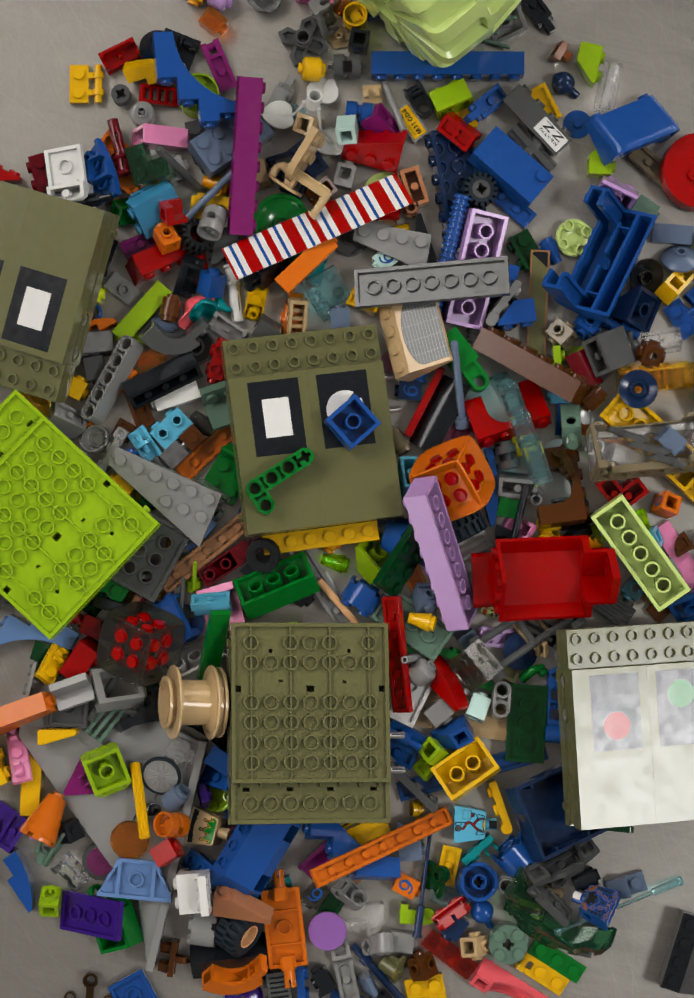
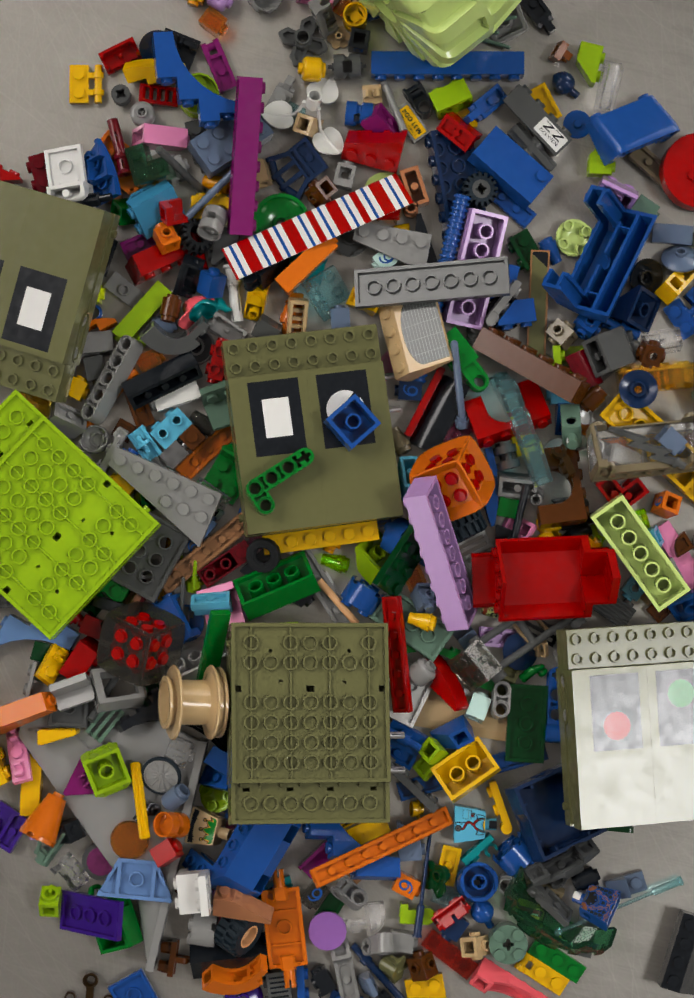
blue slope [3,849,35,912] -> none
dark purple plate [197,783,212,809] -> none
tan plate [267,126,331,220] -> none
light aqua brick [335,114,359,145] -> none
light grey piece [401,653,426,664] -> none
light grey brick [422,697,453,728] -> none

